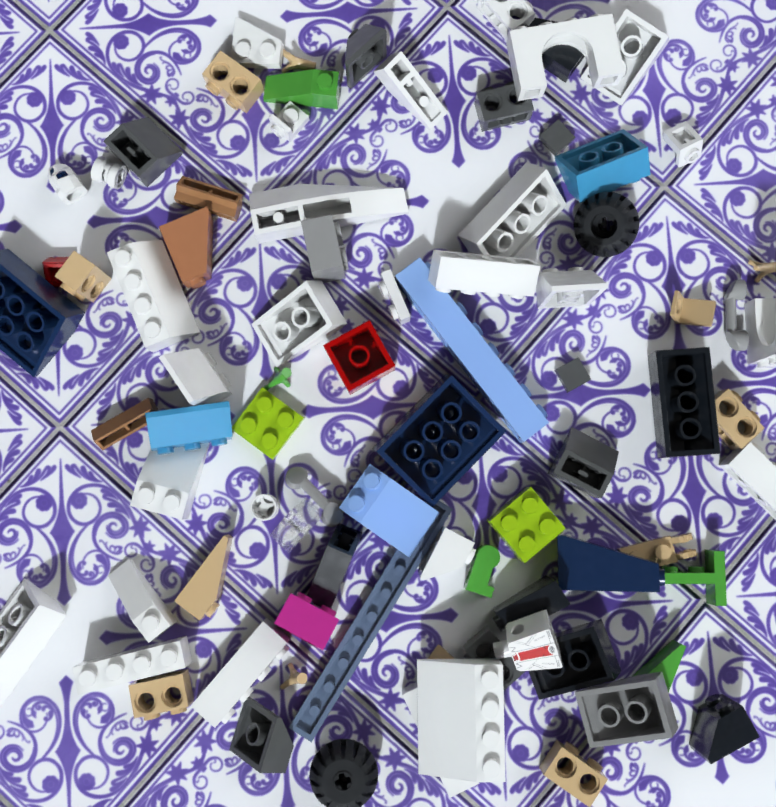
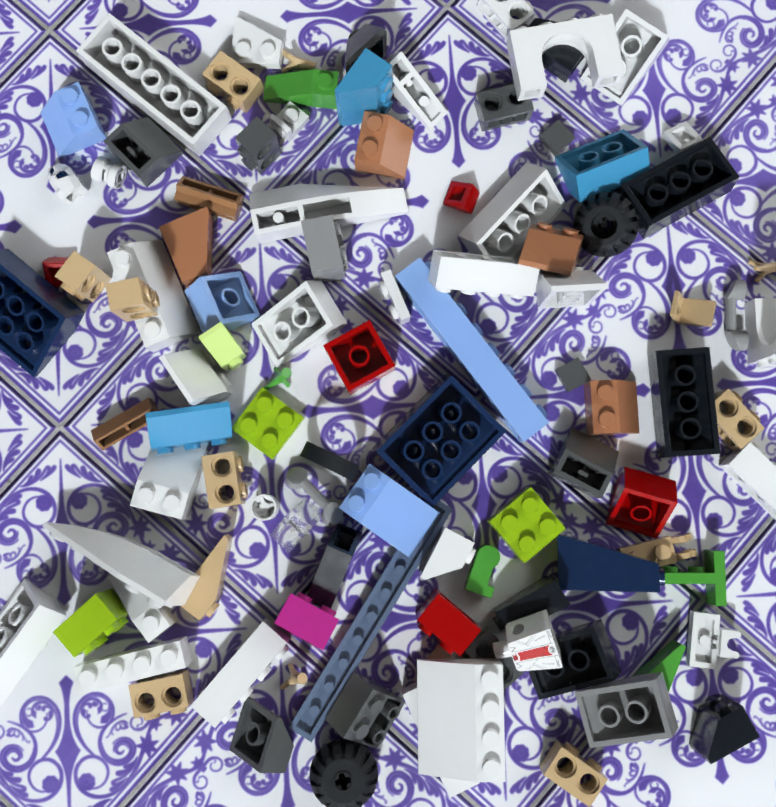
none -> light blue slope [40,82,107,158]
none -> white wedge [42,522,200,608]
none -> lime brick [53,588,129,657]
none -> white brick [76,13,232,157]
none -> tan brick [105,277,160,322]
none -> light blue slope [185,271,261,333]
none -> yellowish green slope [198,322,247,371]
none -> tan brick [201,451,248,509]
none -> dark grey brick [235,116,282,174]
none -> black tyre [300,441,360,481]
none -> dark grey slope [325,672,405,749]
none -> dark azure slope [334,48,394,126]
none -> nougat slope [354,111,414,180]
none -> red brick [415,588,481,656]
none -> red slope [443,181,480,214]
none -> nougat slope [518,222,584,276]
none -> nougat slope [583,380,639,436]
none -> red slope [606,466,678,538]
none -> black slope [620,137,740,239]
none -> white plate [686,610,741,670]

